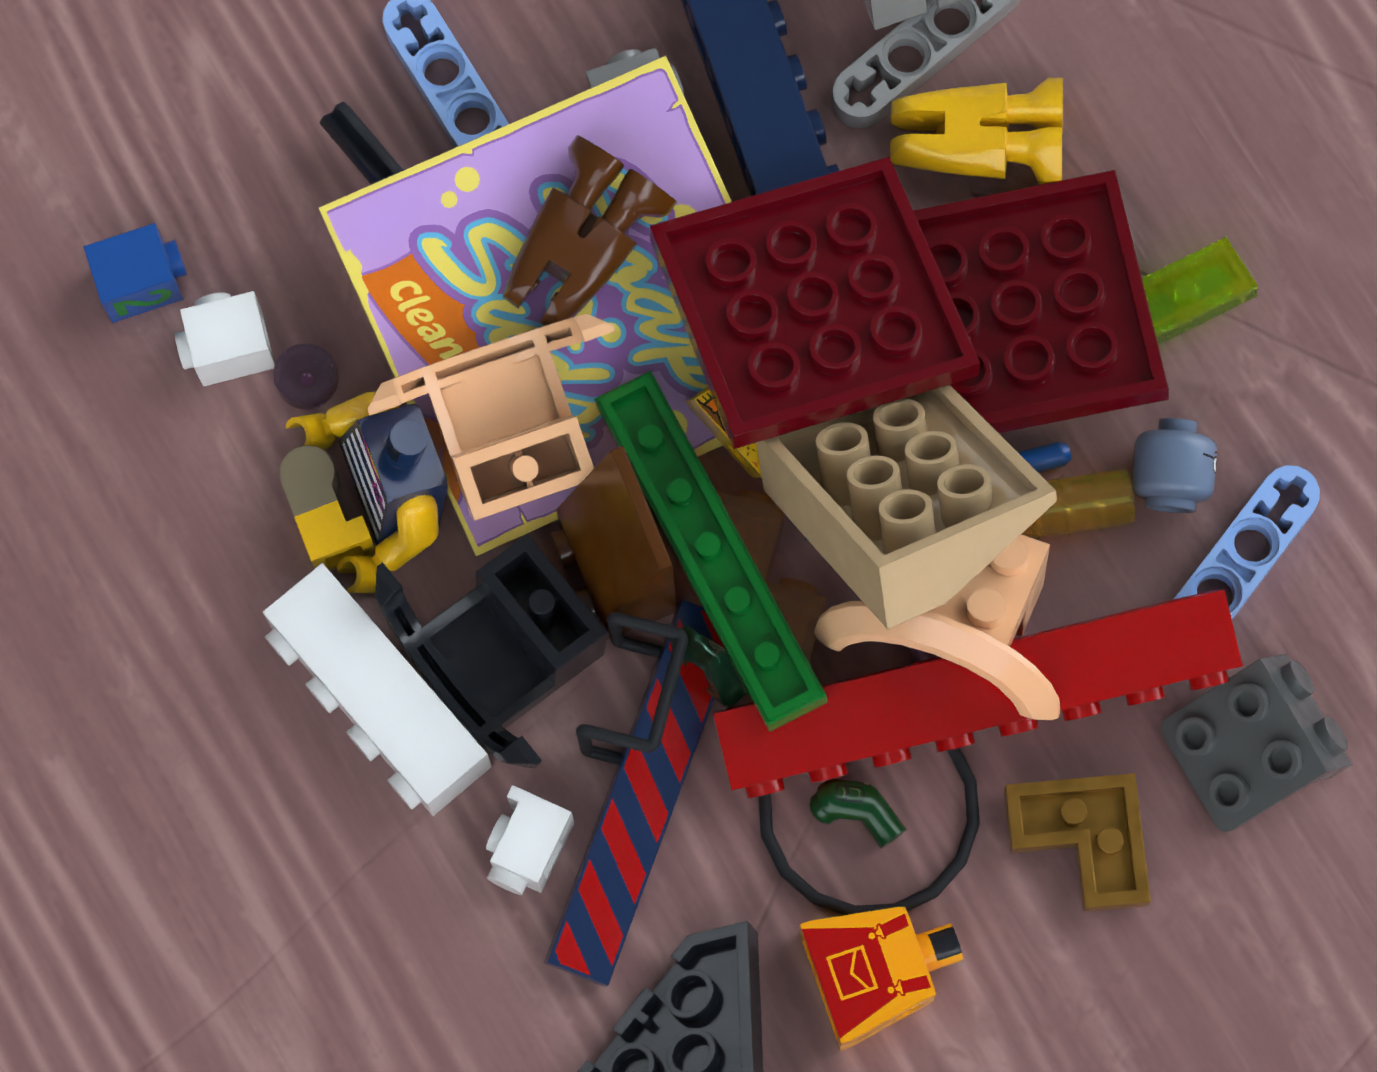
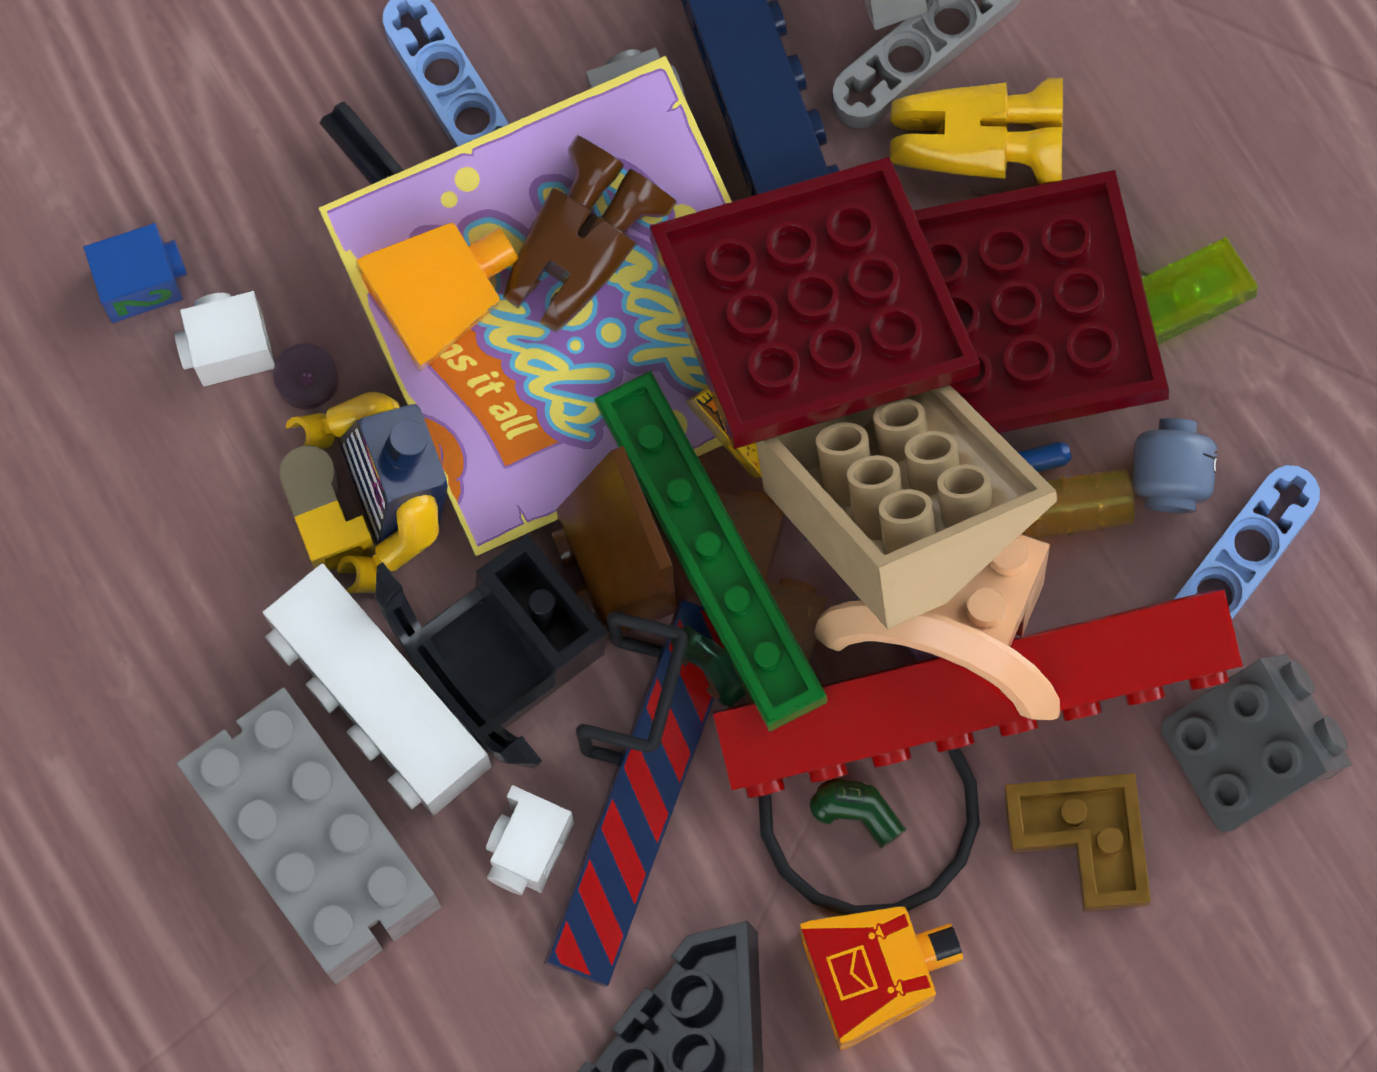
light nougat piece [367,313,615,521] -> none
none -> light grey piece [176,687,441,984]
none -> light orange torso [356,222,518,371]

